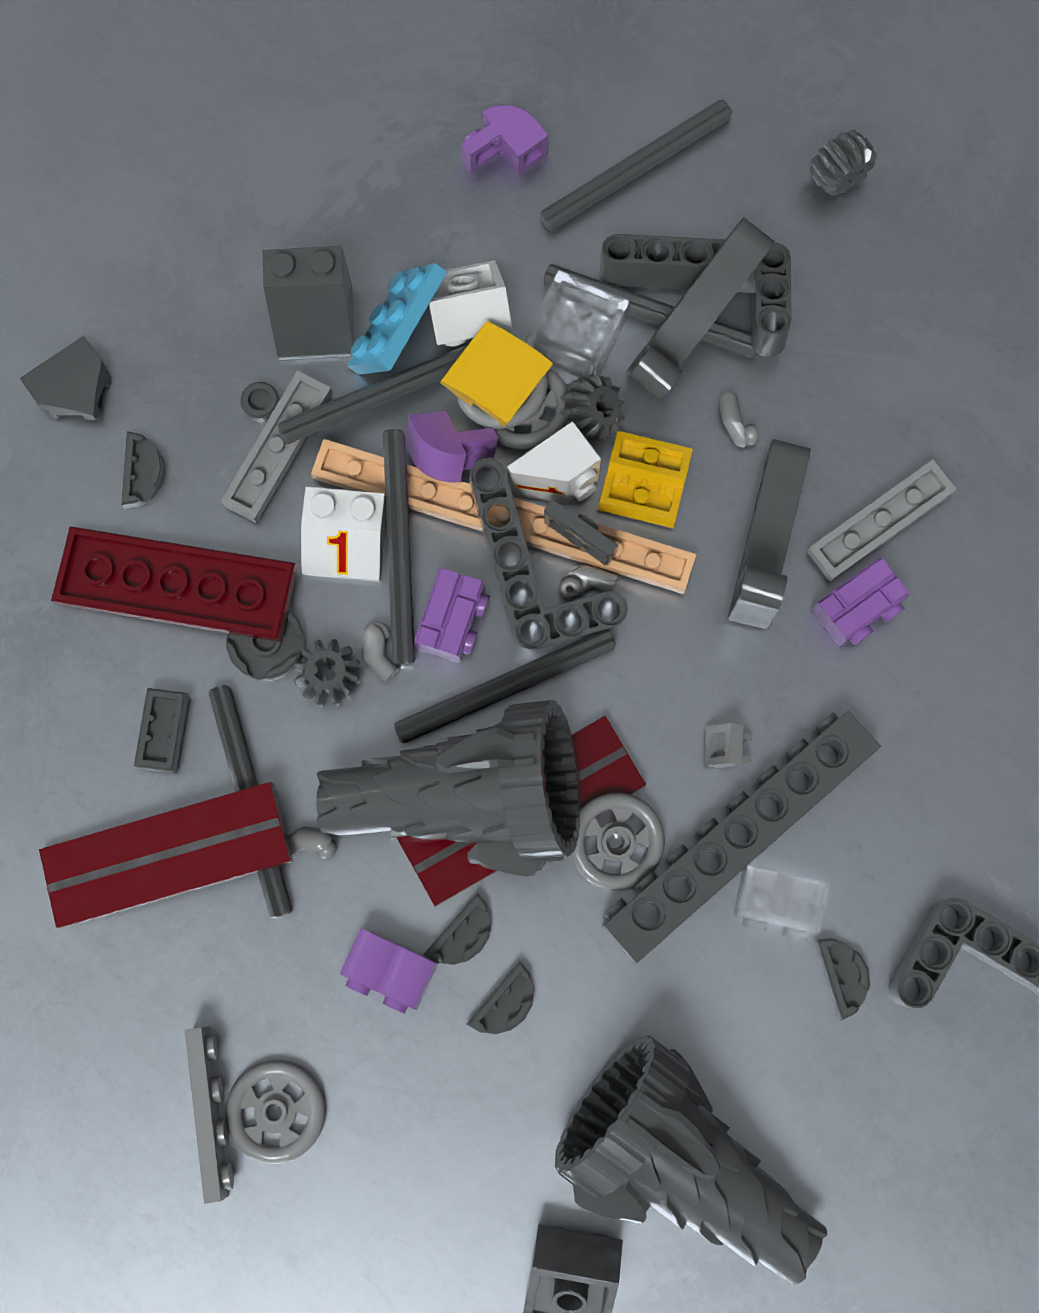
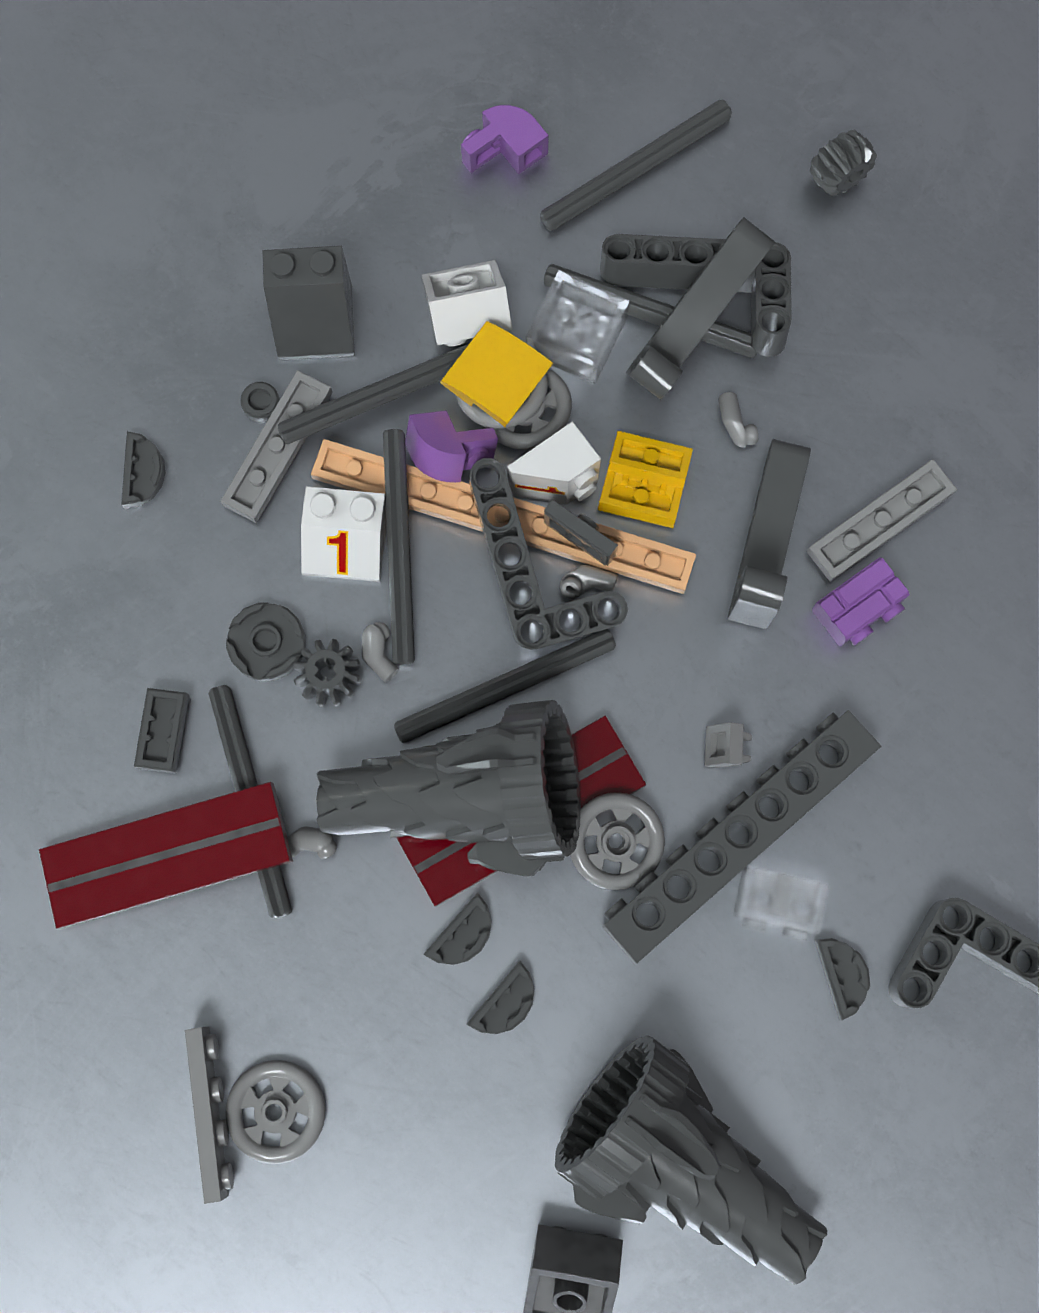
dark grey slope [20,336,111,420] -> none
dark red tile [51,526,298,642] -> none
medium lavender brick [340,928,438,1014] -> none
medium azure plate [347,263,447,375] -> none
medium lavender brick [414,568,490,663] -> none
dark grey gear [559,374,626,442] -> none

